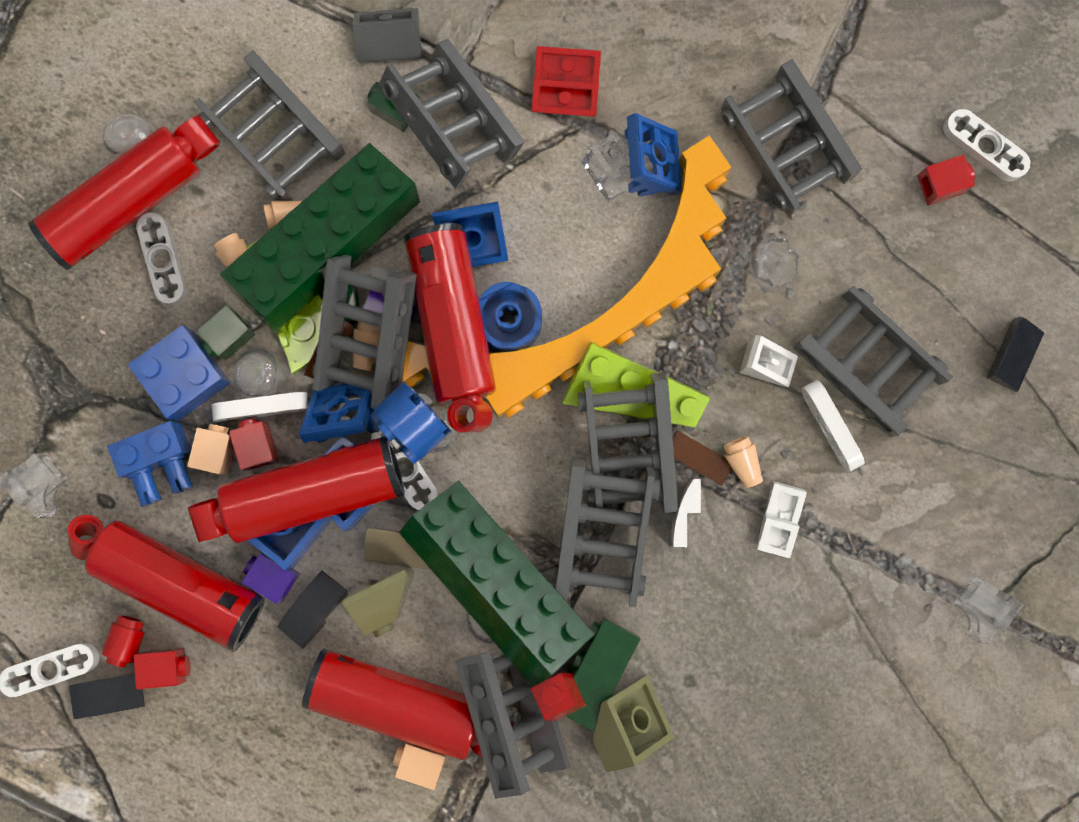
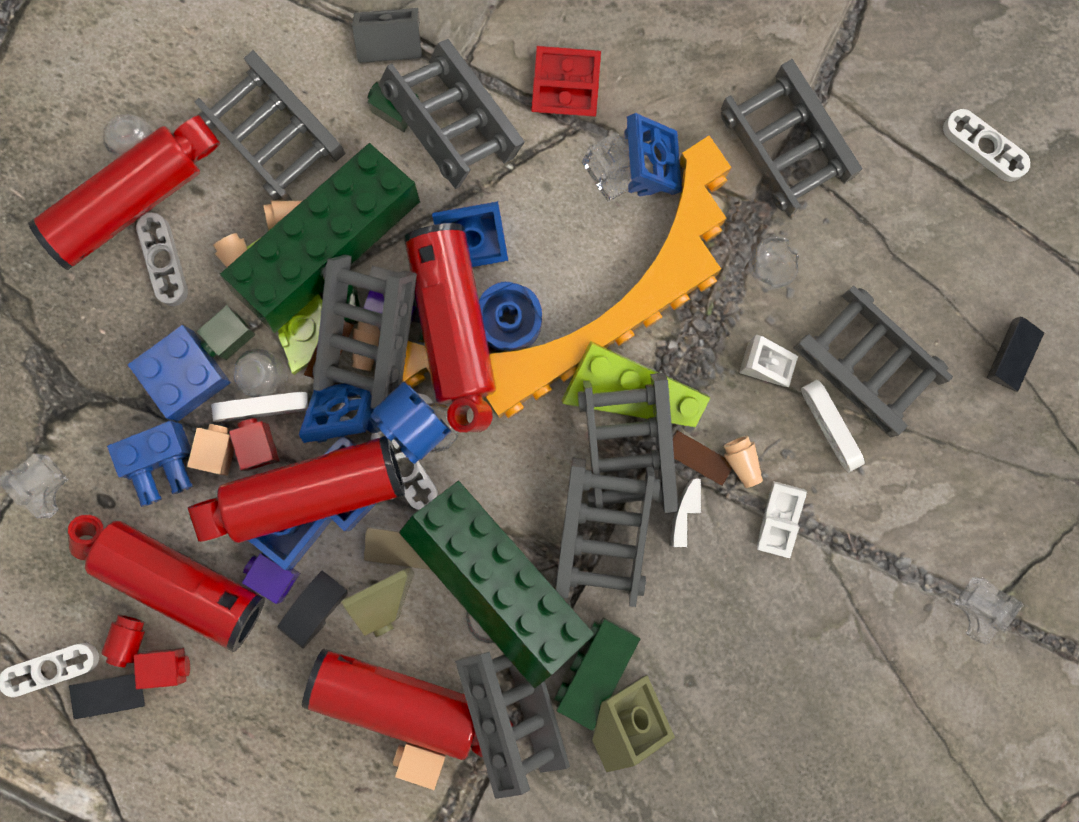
red brick [531,673,586,721] -> none
red brick [917,154,975,206] -> none

